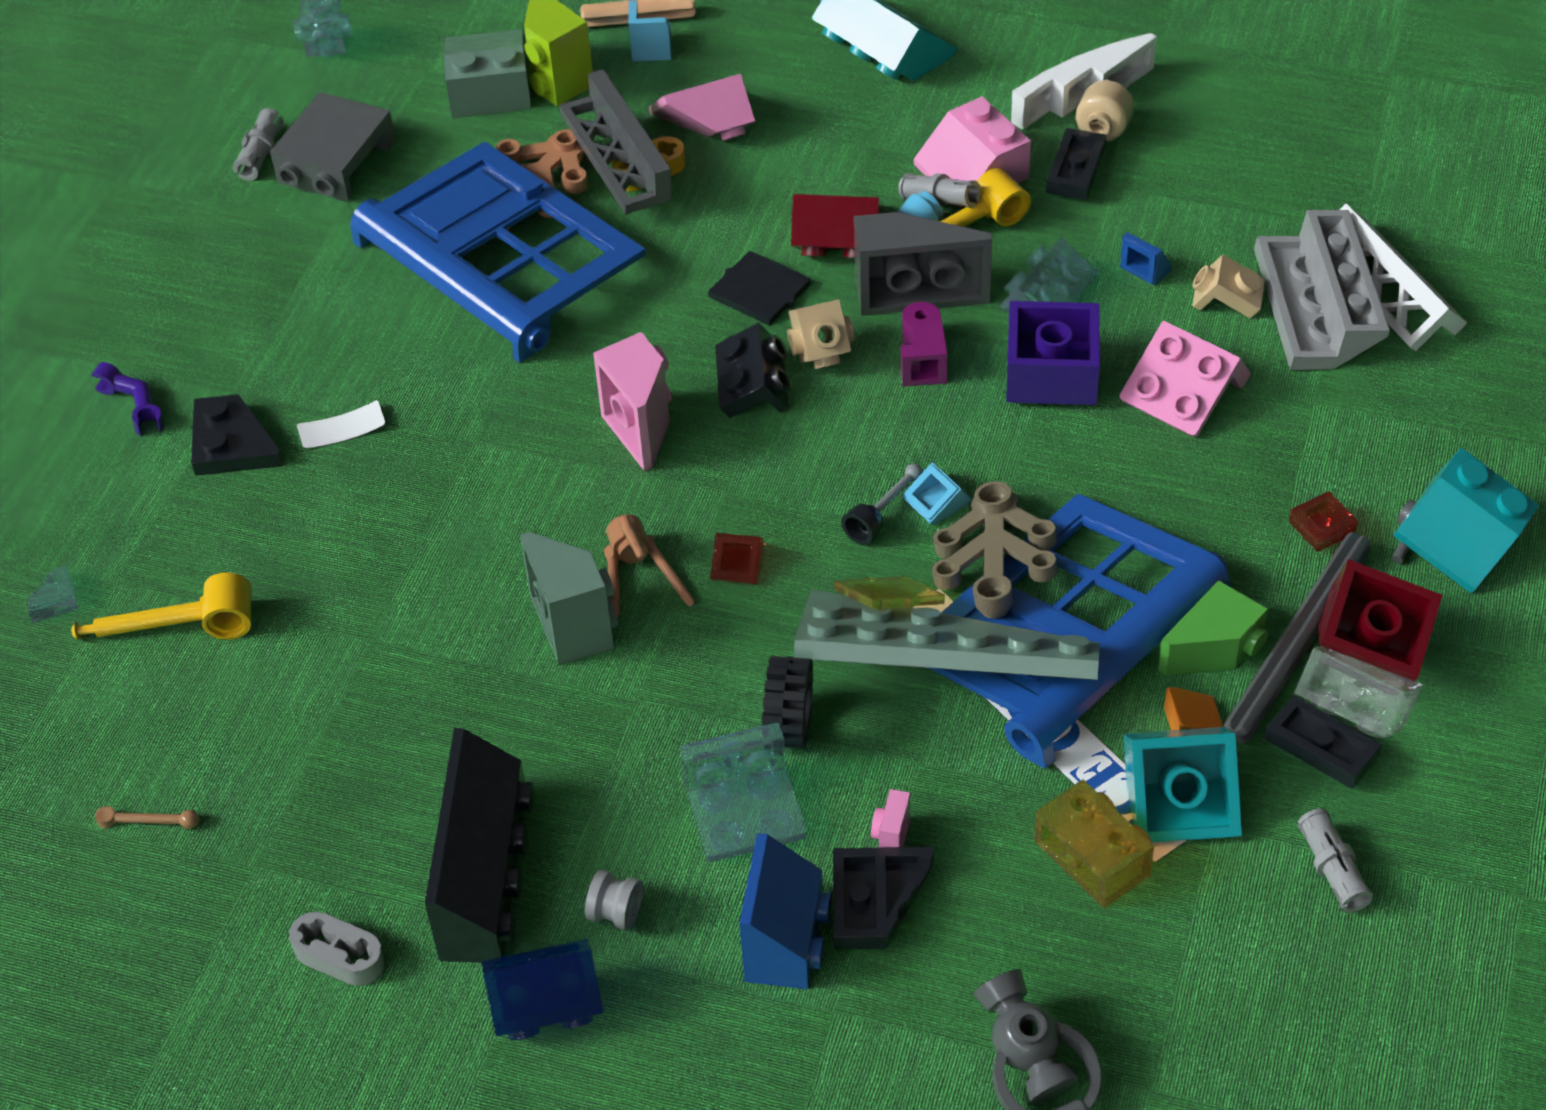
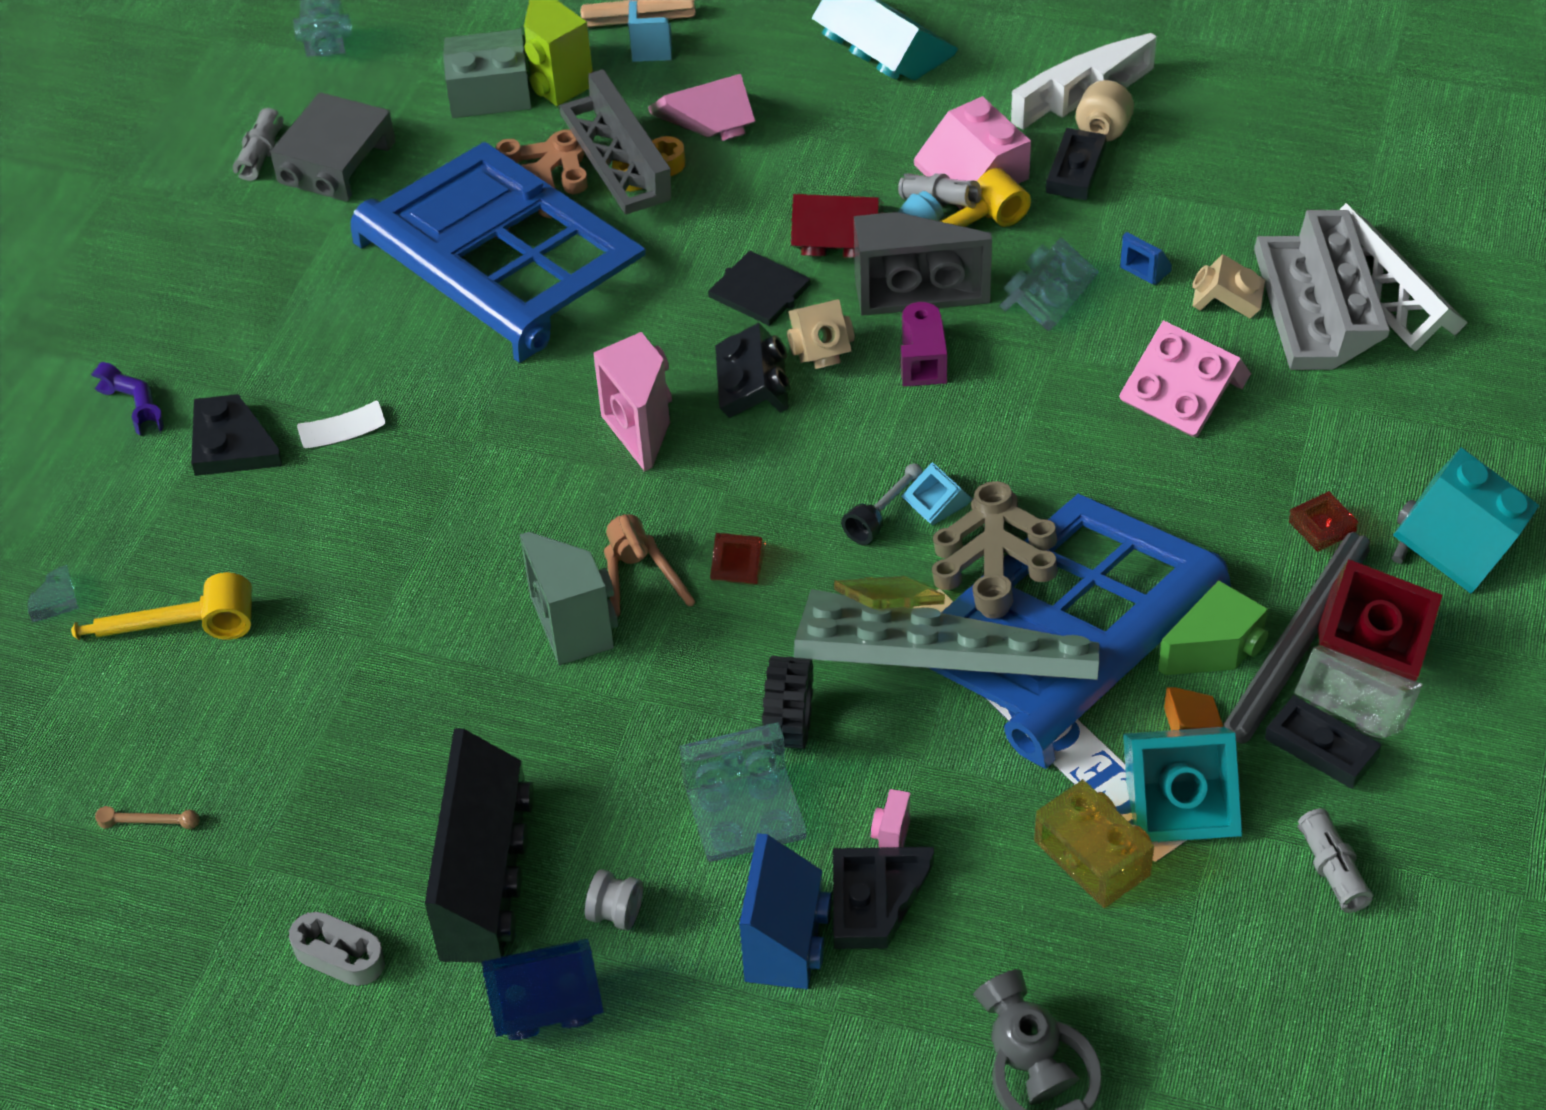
dark purple brick [1006,301,1100,405] -> none

